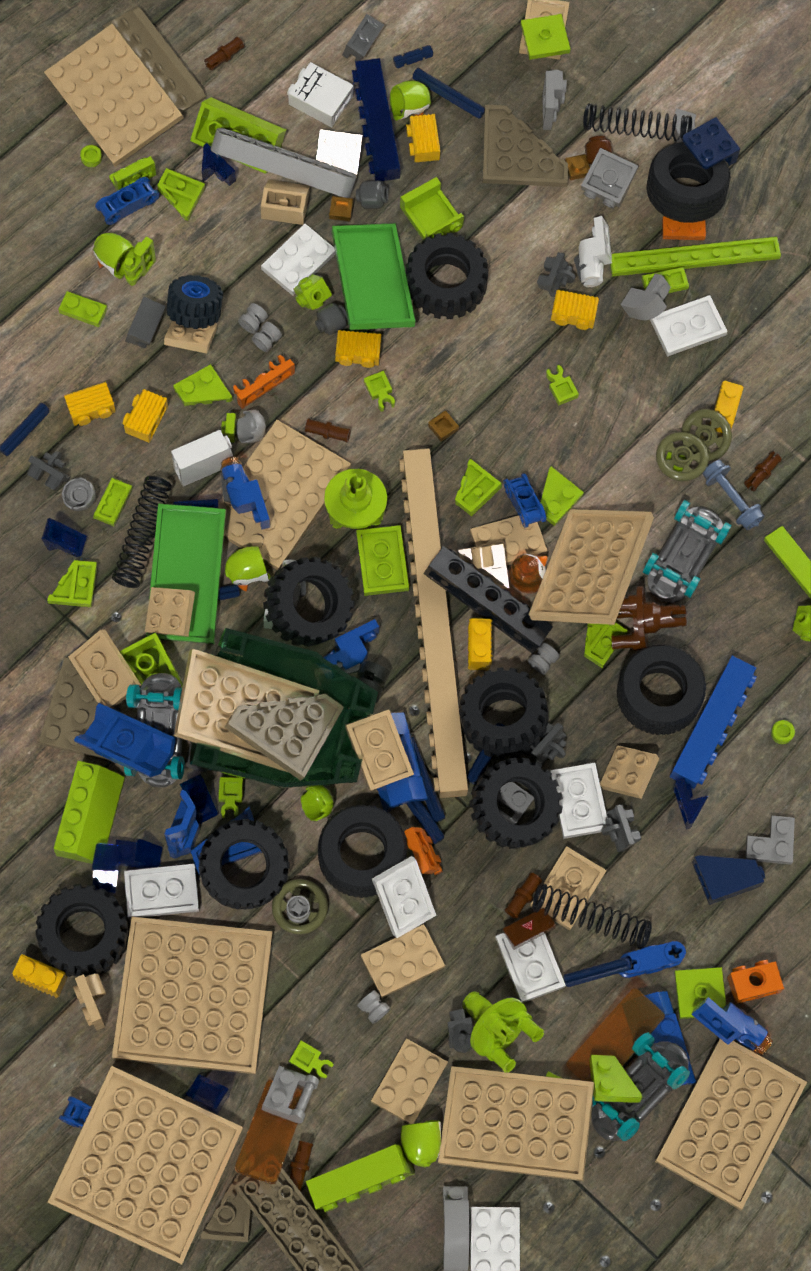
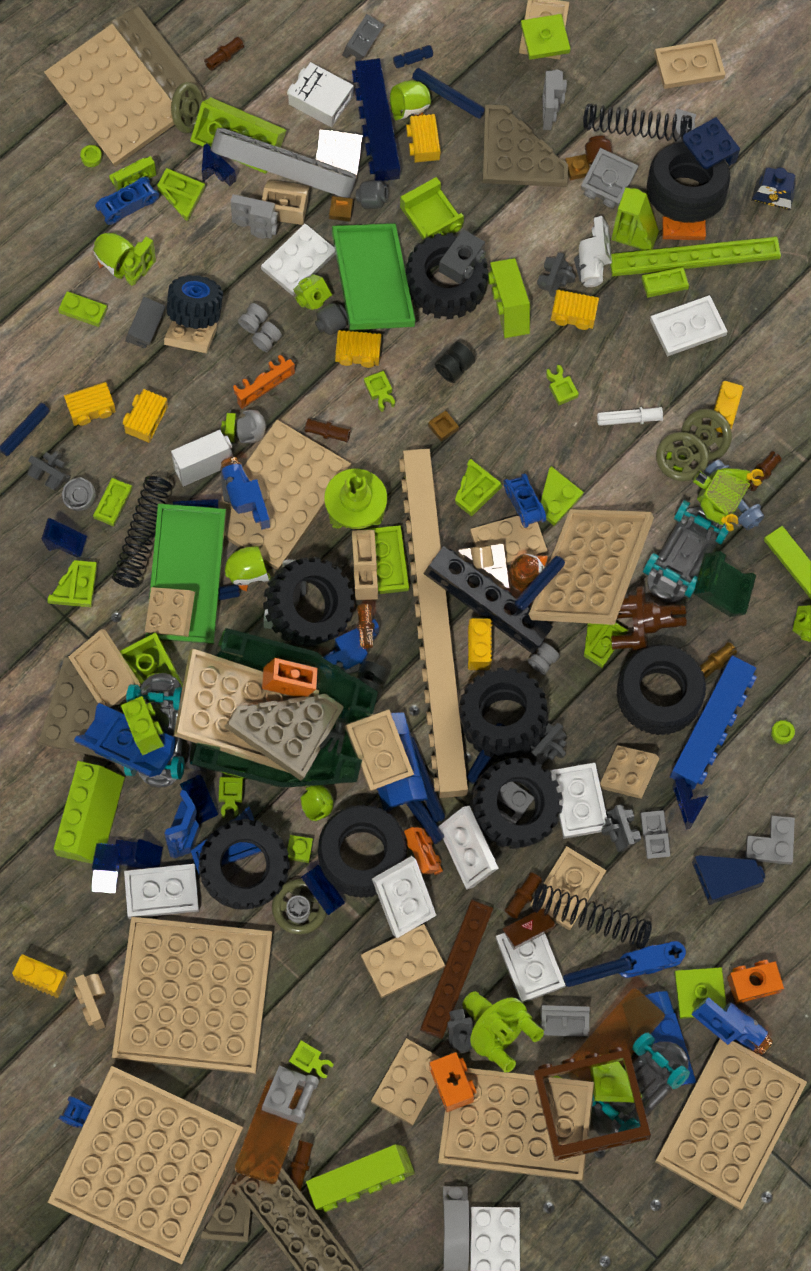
black tyre [35,884,129,977] -> none
lime wing [173,364,233,406] -> none
clear blue slope [186,1074,230,1115] -> none
light grey wheel [357,990,391,1024] -> none
lime piece [401,1120,441,1167] -> none
light grey brick [621,273,671,320] -> none
none -> lime brick [121,696,164,755]
none -> olive plate [171,82,203,134]
none -> light grey plate [231,194,279,239]
none -> orange brick [262,658,318,698]
none -> lime plate [287,835,313,863]
none -> clear blue tile [301,865,345,915]
none -> pearl dark grey piece [320,718,346,755]
none -> tan slope [352,530,378,600]
none -> clear orange axle [357,604,375,649]
none -> reddish brown tile [420,900,493,1040]
none -> orange brick [429,1052,476,1113]
none -> pearl dark grey wheel [434,342,476,383]
none -> white plate [438,806,499,889]
none -> dark grey brick [439,229,486,285]
none -> lime wedge [488,258,530,338]
none -> dark blue axle [515,556,565,610]
none -> reddish brown window [534,1047,651,1161]
none -> light grey hinge [540,1005,590,1037]
none -> white axle [597,407,663,426]
none -> lime wedge [611,187,659,250]
none -> light grey slope [640,810,670,859]
none -> tan plate [654,39,726,89]
none -> lime torso [692,468,764,531]
none -> clear green panel [693,551,756,617]
none -> pearl gold pin [700,642,737,680]
none -> dark blue torso [751,167,796,210]

